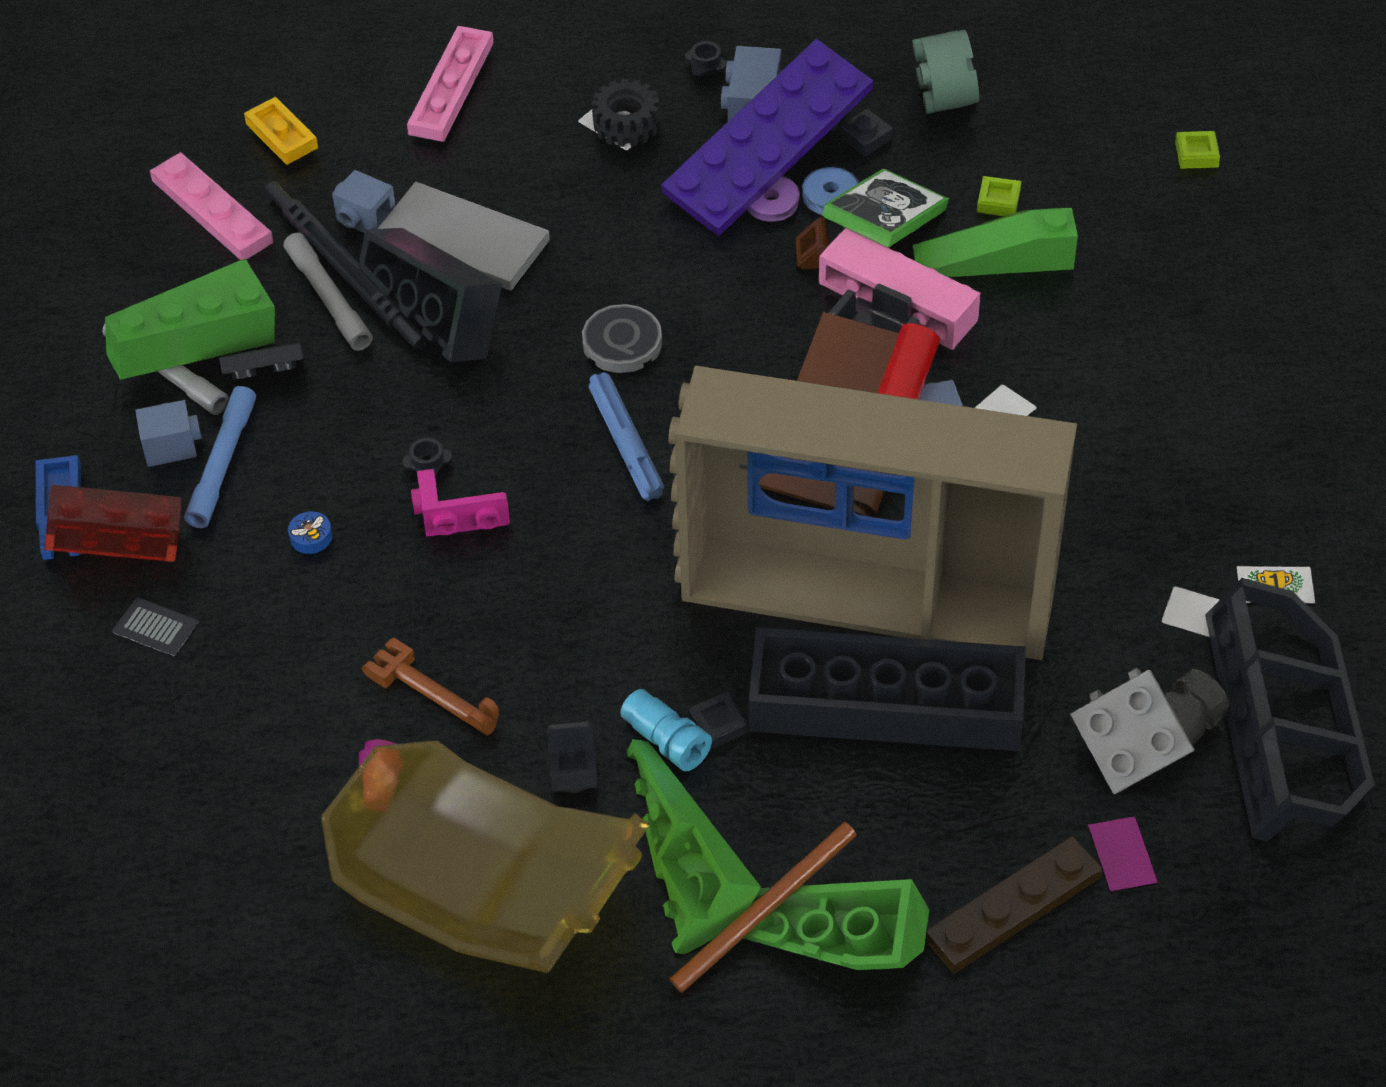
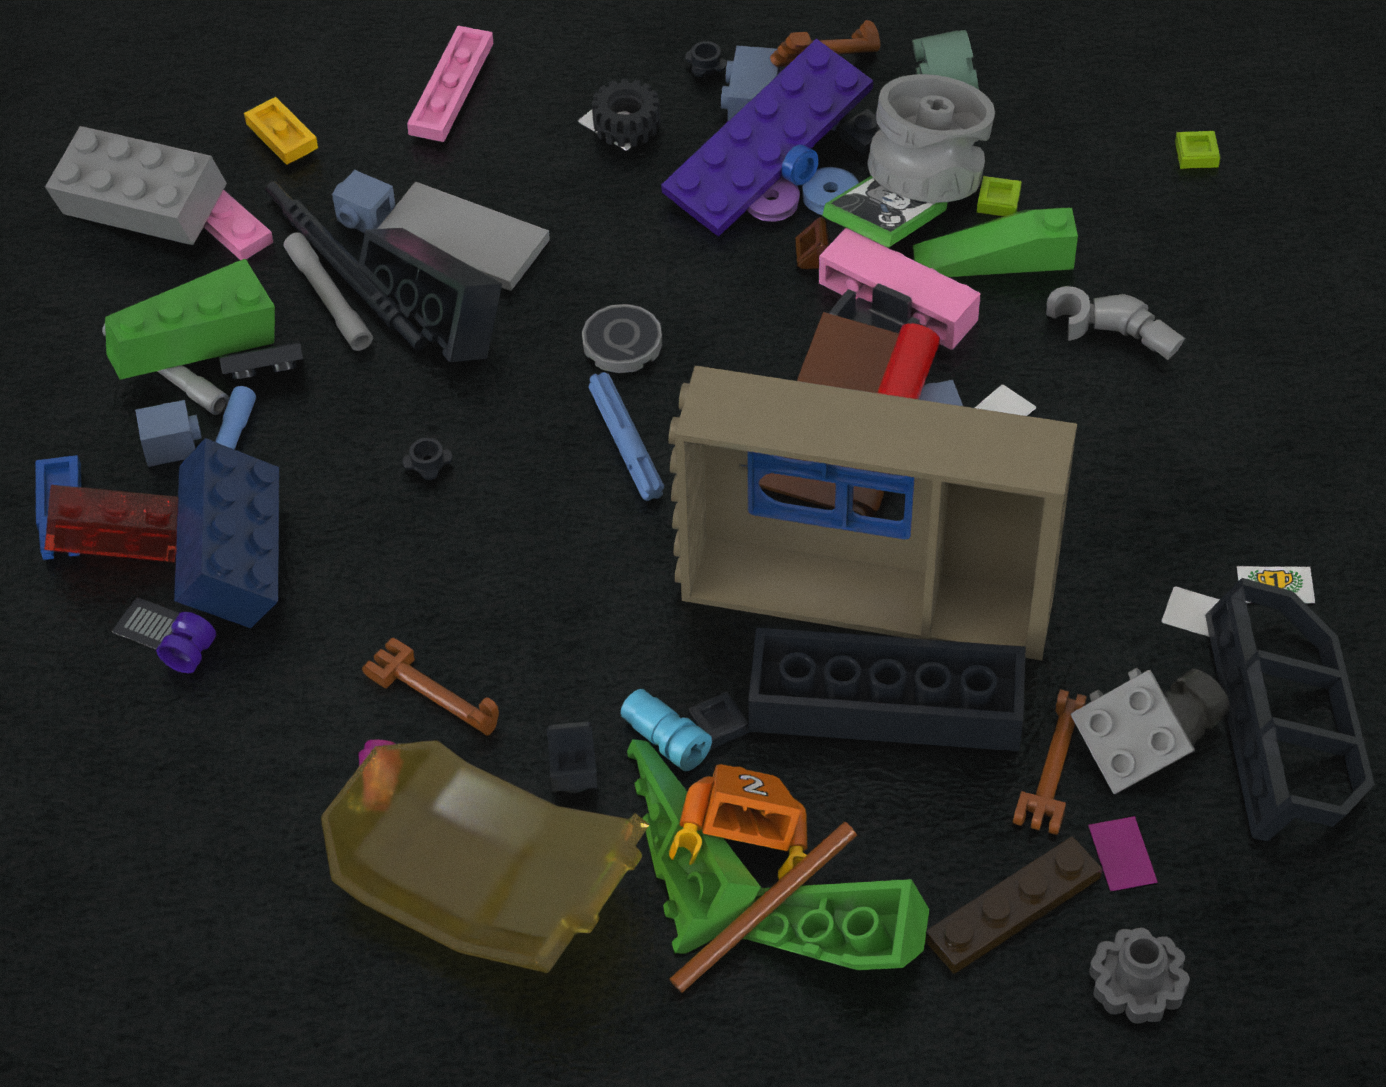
blue tile [288,511,332,554] -> none
dark pink bracket [411,469,510,537] -> none
none -> light grey brick [45,126,227,245]
none -> dark purple wheel [156,612,216,673]
none -> dark blue brick [174,438,279,628]
none -> orange torso [669,764,808,880]
none -> dark orange hinge [770,20,880,67]
none -> blue tile [782,145,818,186]
none -> light grey piece [868,74,995,203]
none -> dark orange hinge [1013,689,1087,835]
none -> light grey piece [1046,286,1185,360]
none -> flat silver plant [1090,928,1190,1024]

